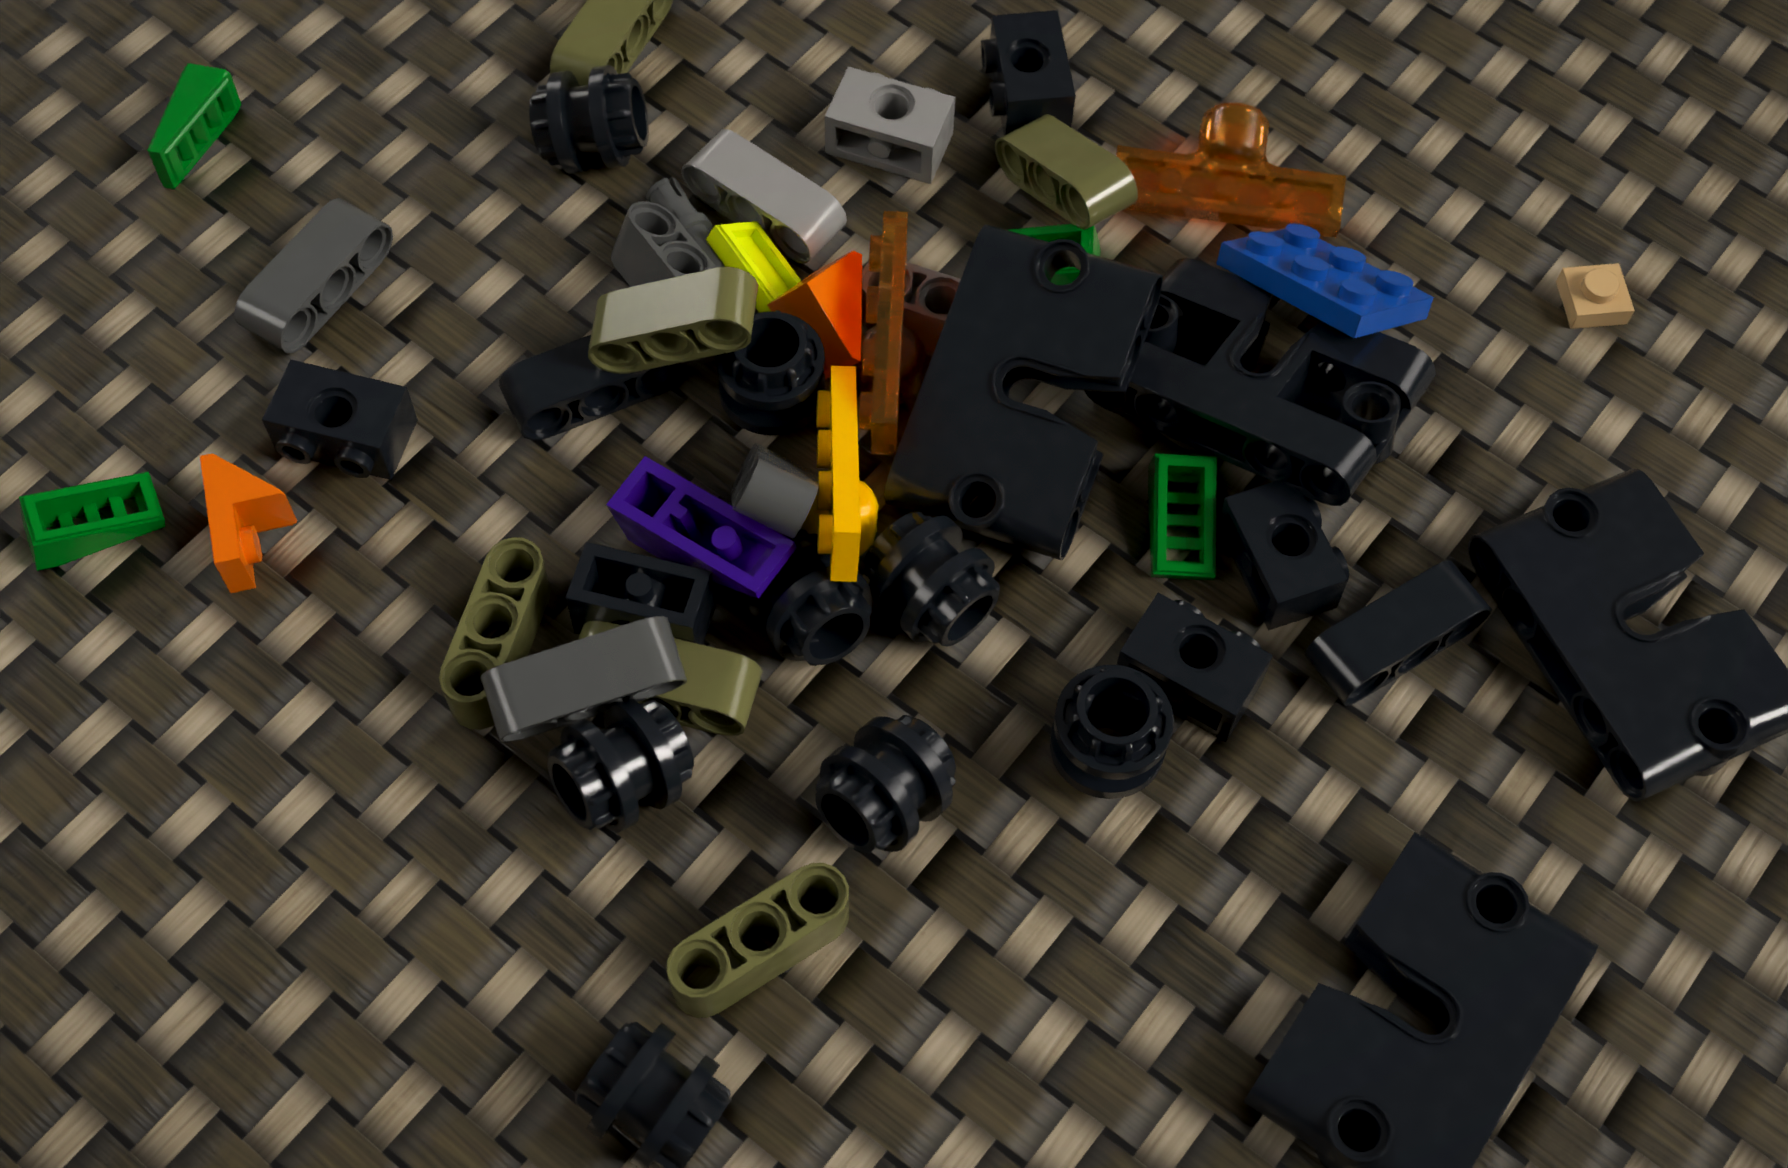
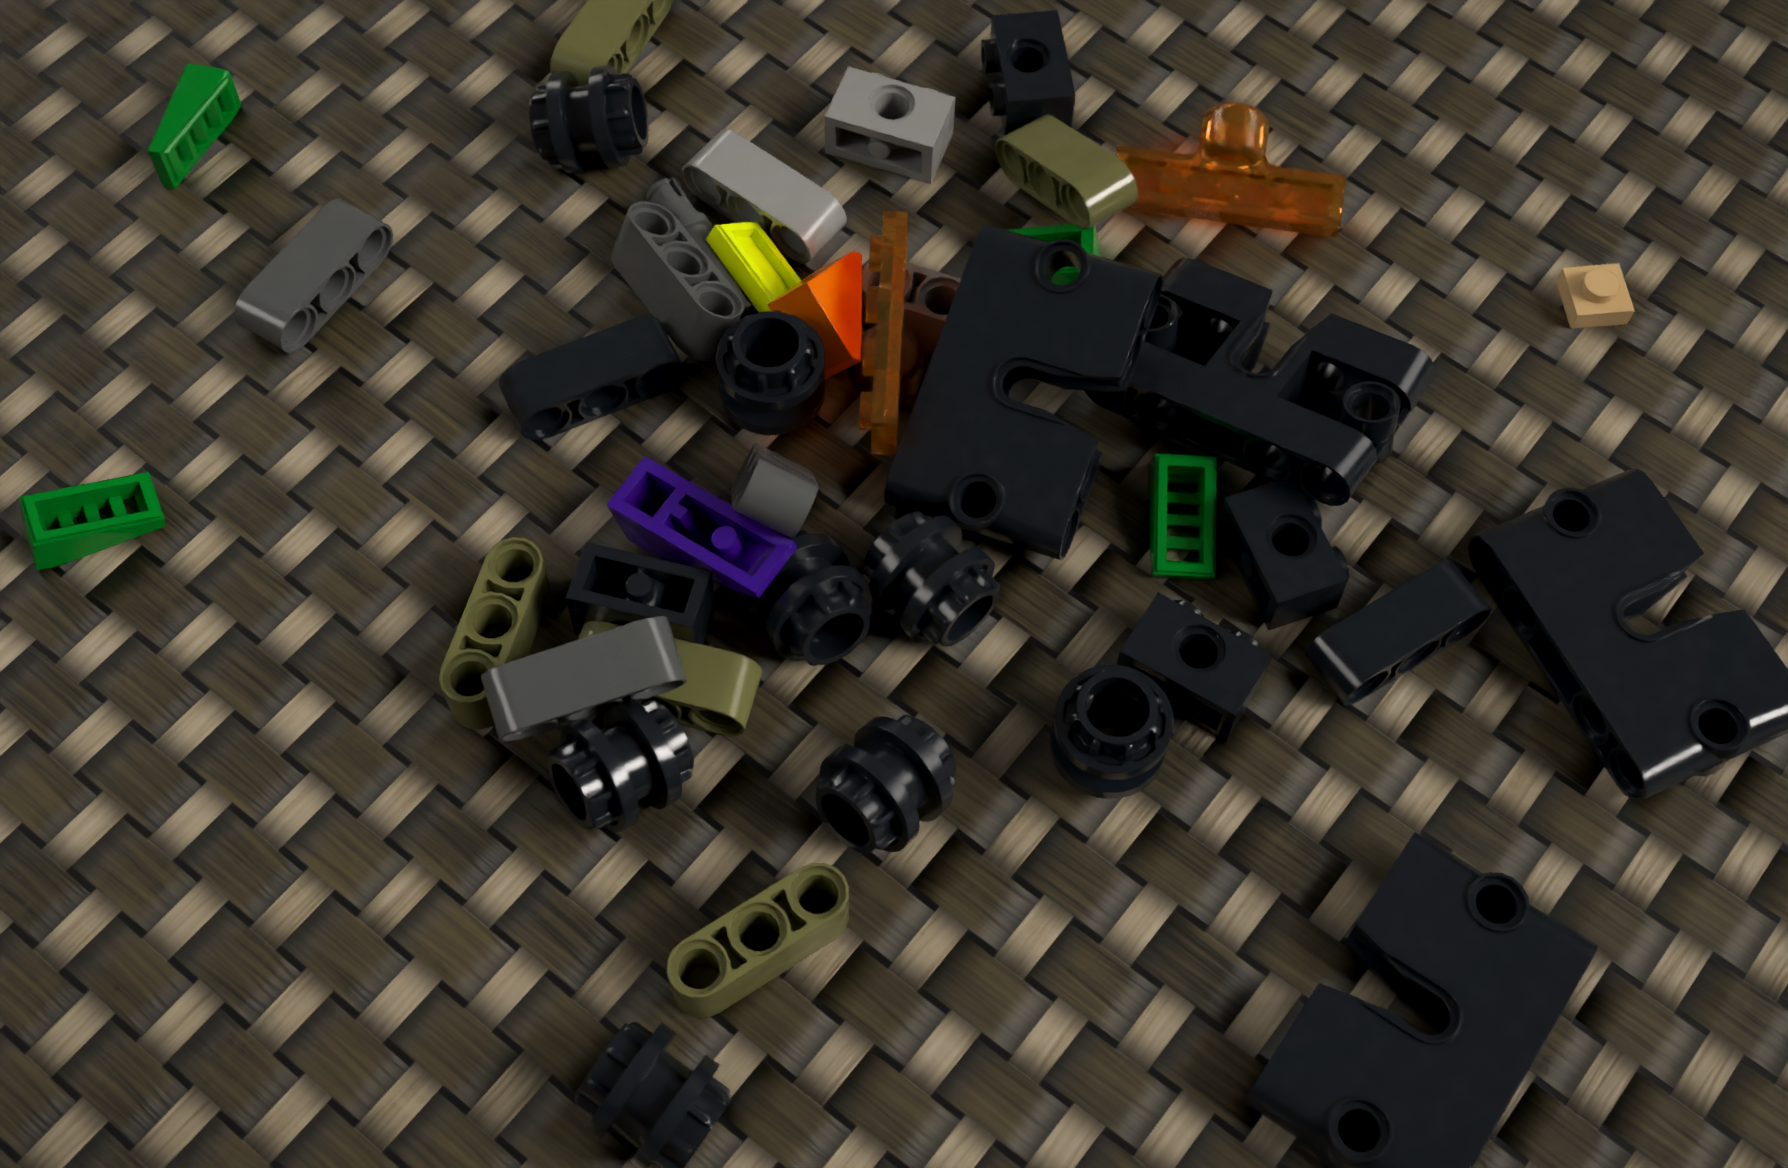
orange slope [200,453,297,593] -> none
black brick [262,359,418,480] -> none
olive beam [588,267,758,374] -> none
yellow plate [801,365,879,582] -> none
blue plate [1216,224,1434,338] -> none

